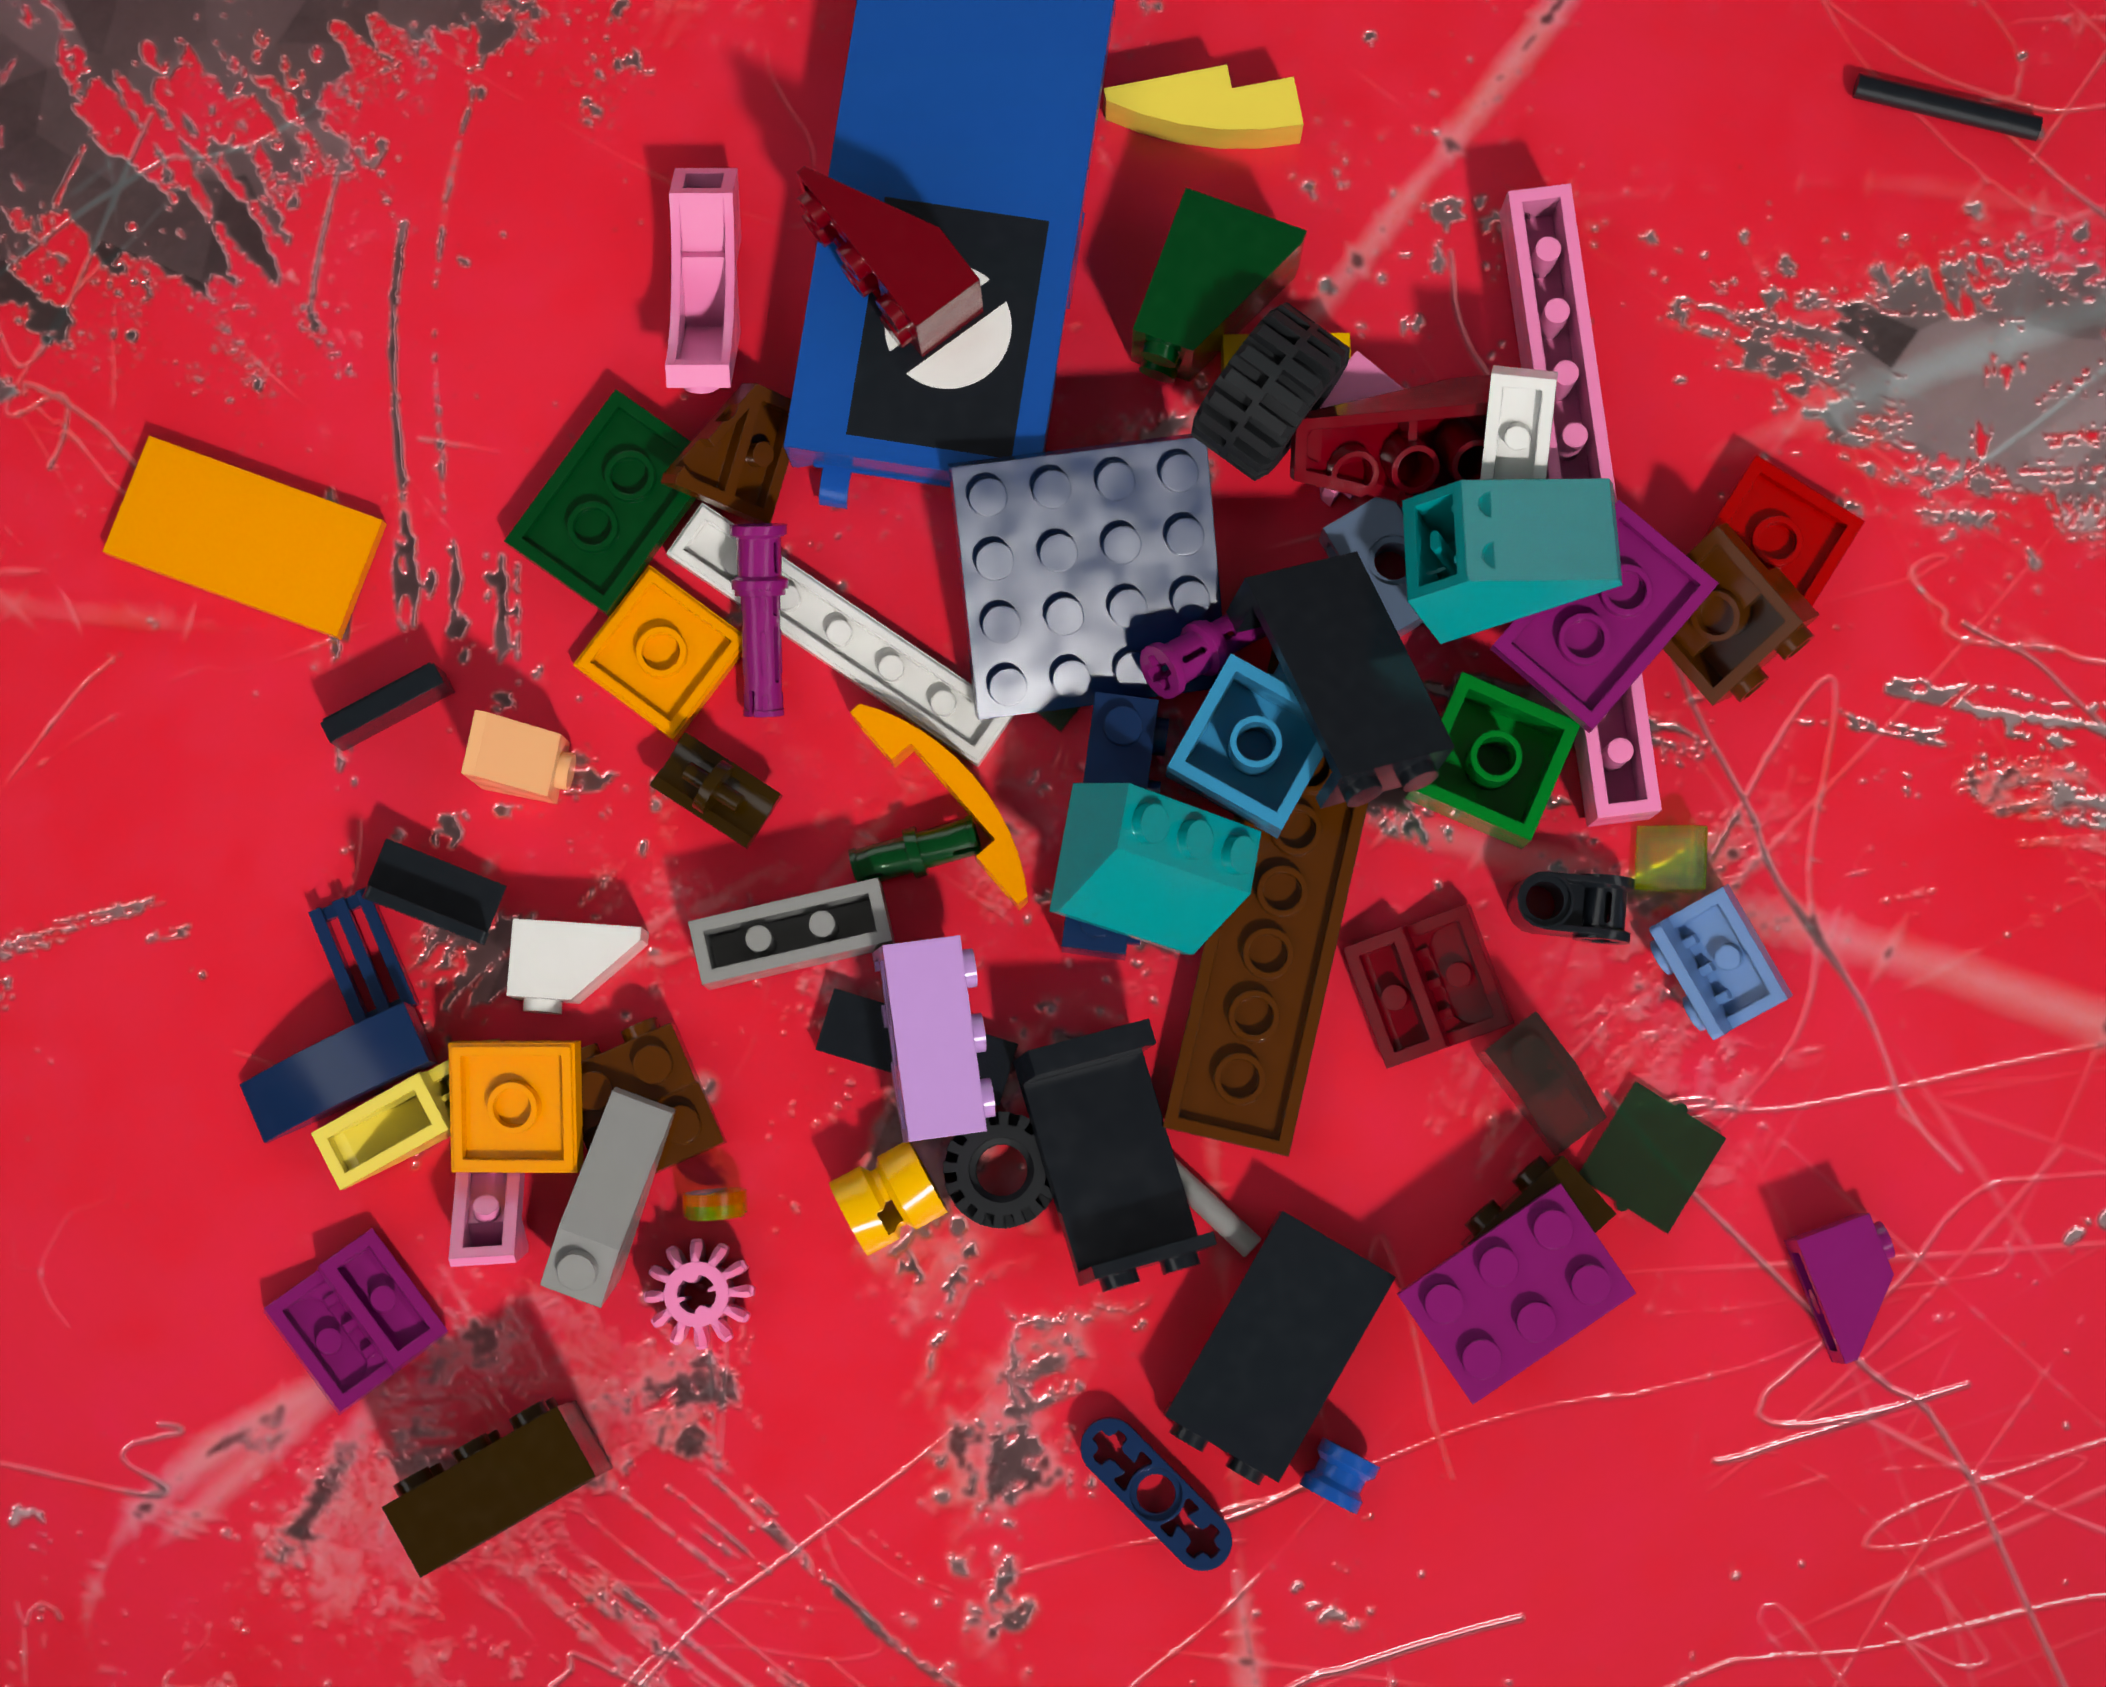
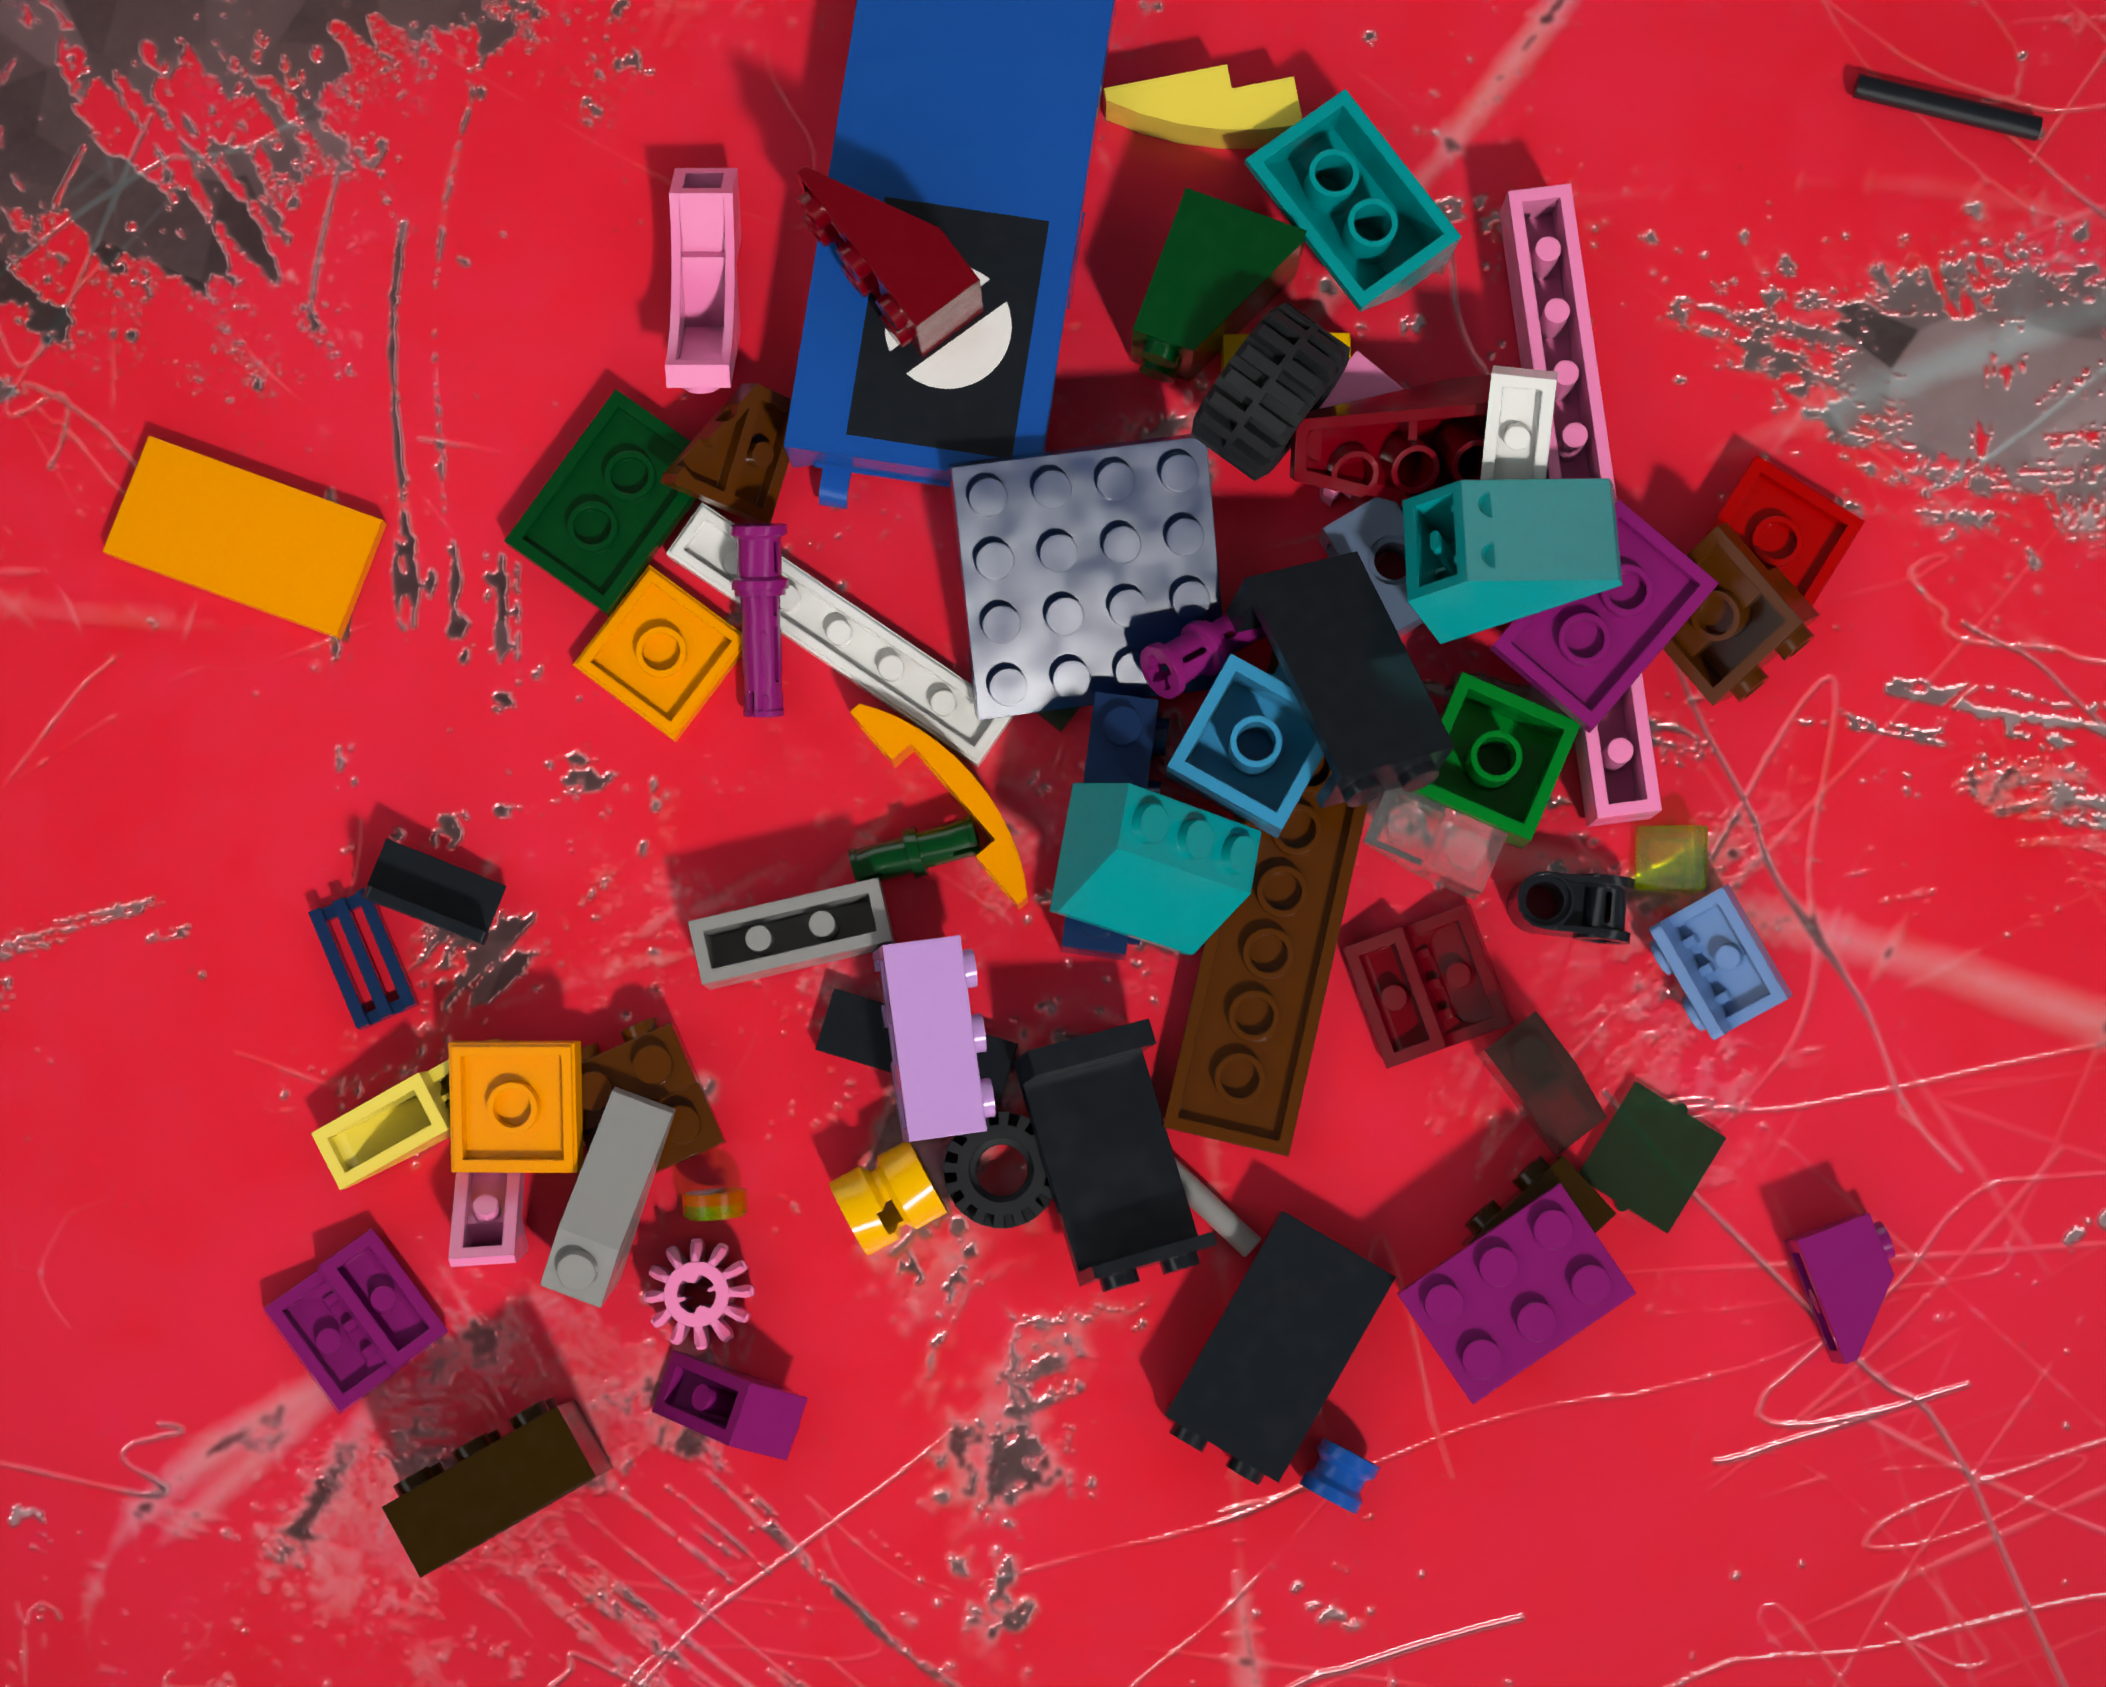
dark blue slope [240,1002,438,1143] -> none
black tile [320,662,455,751] -> none
light nougat slope [461,710,576,804] -> none
white slope [506,918,649,1014] -> none
dark brown hips [650,732,782,849] -> none
dark blue beam [1081,1417,1232,1571] -> none
none -> magenta slope [652,1350,808,1461]
none -> teal slope [1244,89,1461,312]
none -> clear slope [1362,787,1508,900]

